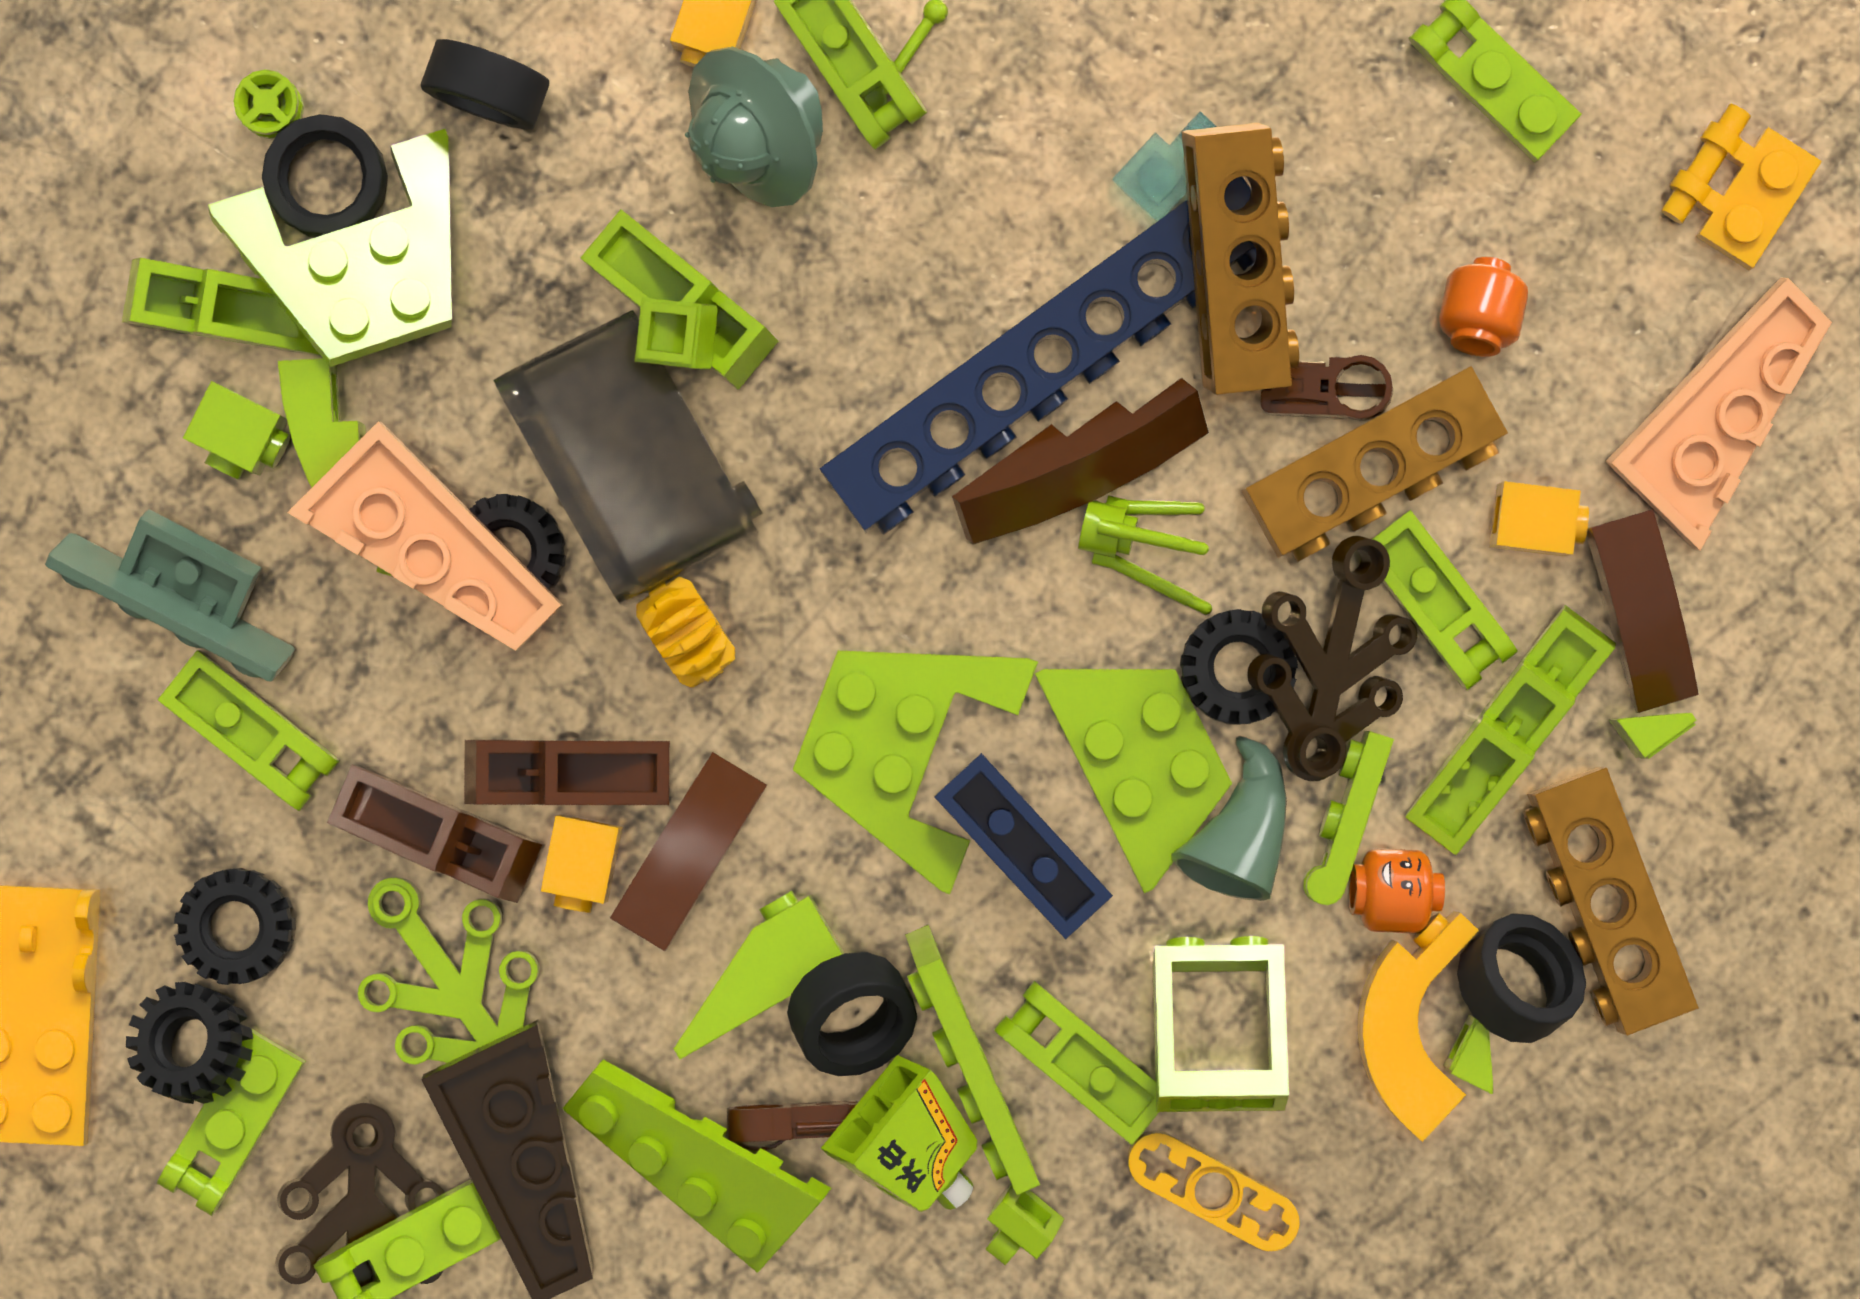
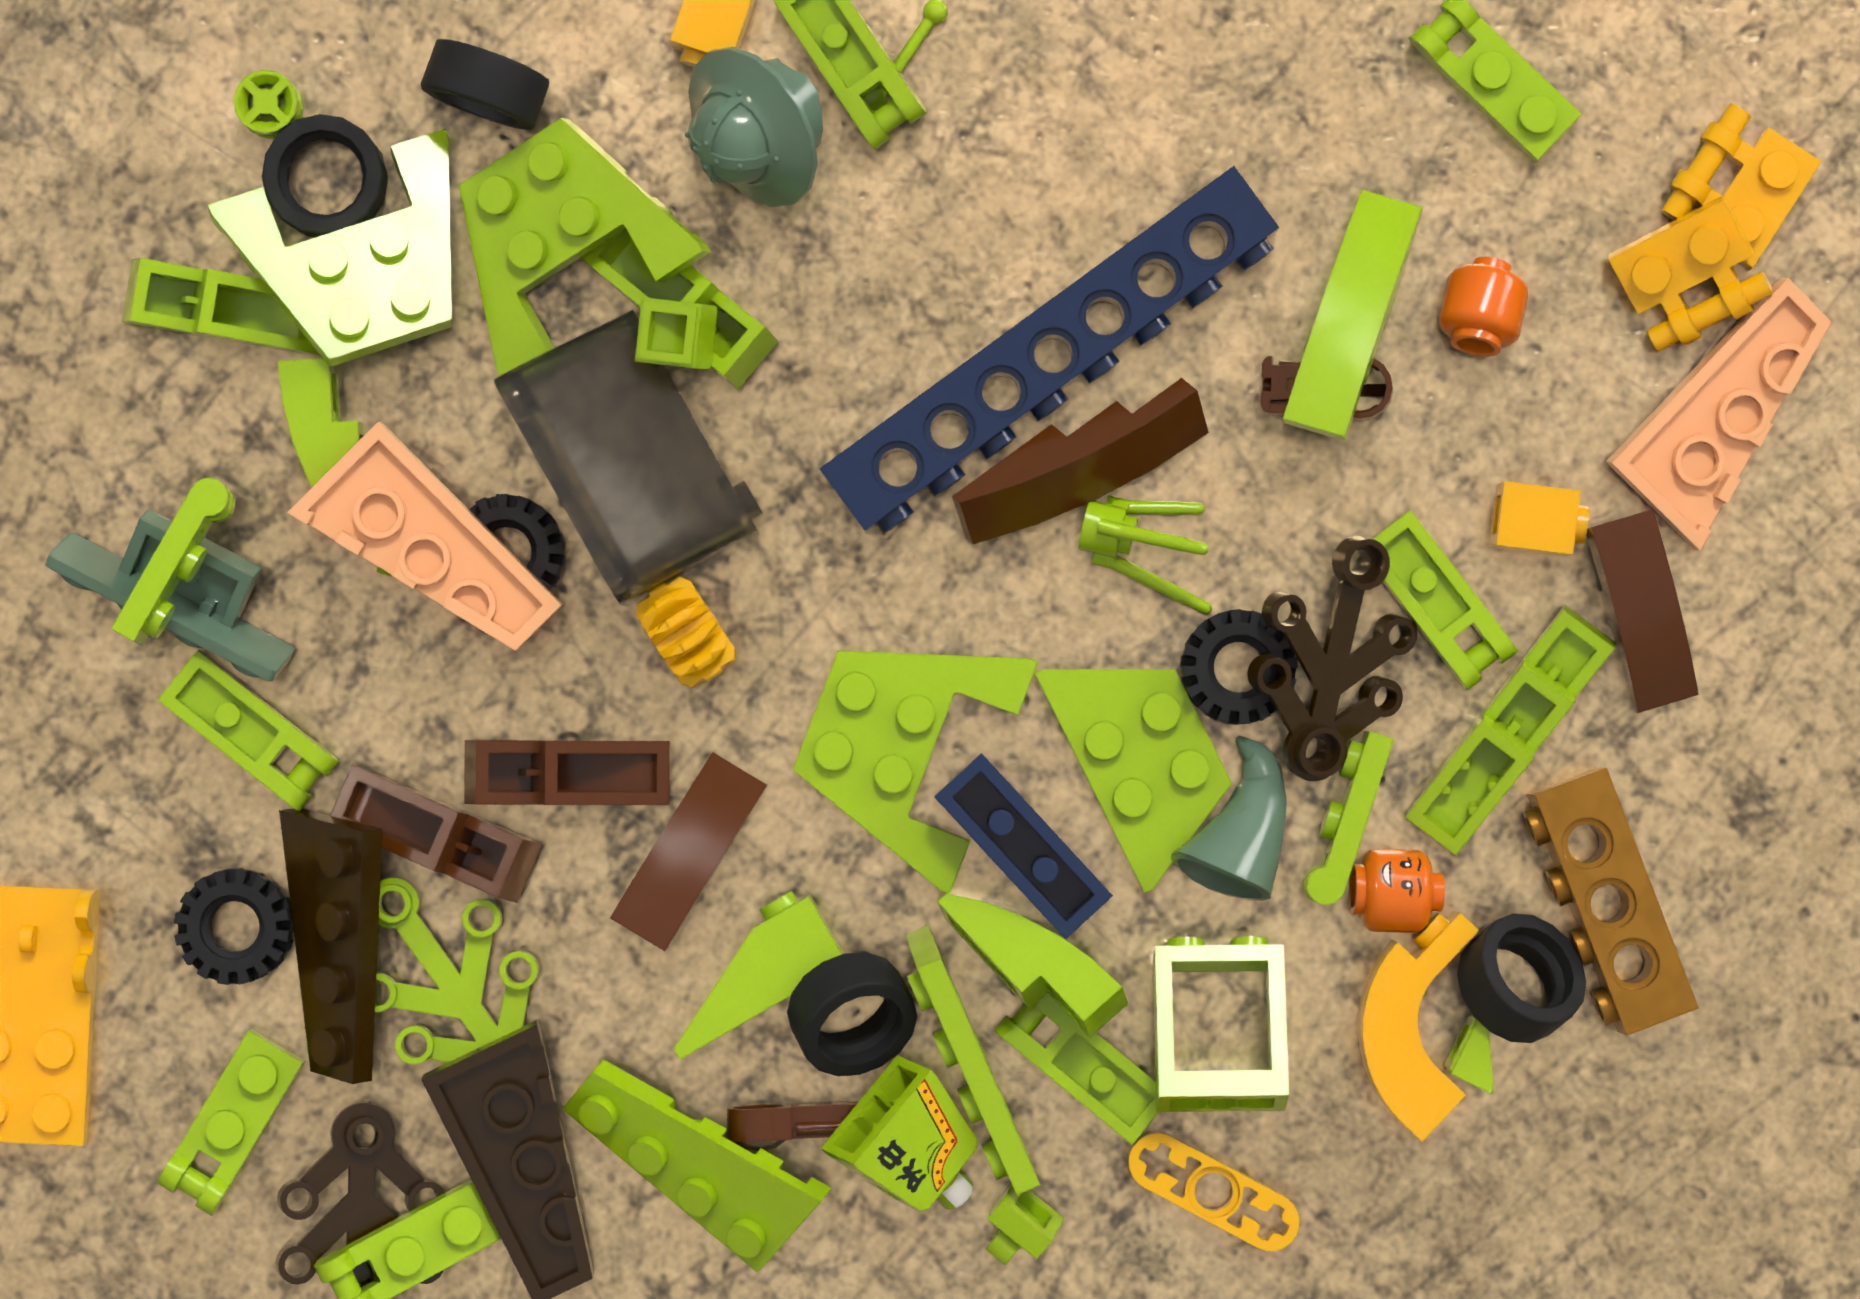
black tyre [126,982,253,1104] -> none
lime brick [183,381,291,480] -> none
yellow brick [541,815,623,913] -> none
clear light blue plate [1112,111,1217,222] -> none
pearl gold brick [1182,123,1299,395] -> none
pearl gold brick [1242,366,1508,562] -> none
lime slope [1609,713,1697,759] -> none
none -> lime plate [111,478,235,646]
none -> dark brown wing [279,808,382,1084]
none -> lime wing [459,118,711,381]
none -> lime slope [937,893,1128,1038]
none -> lime slope [1283,190,1423,441]
none -> yellow plate [1608,195,1774,352]

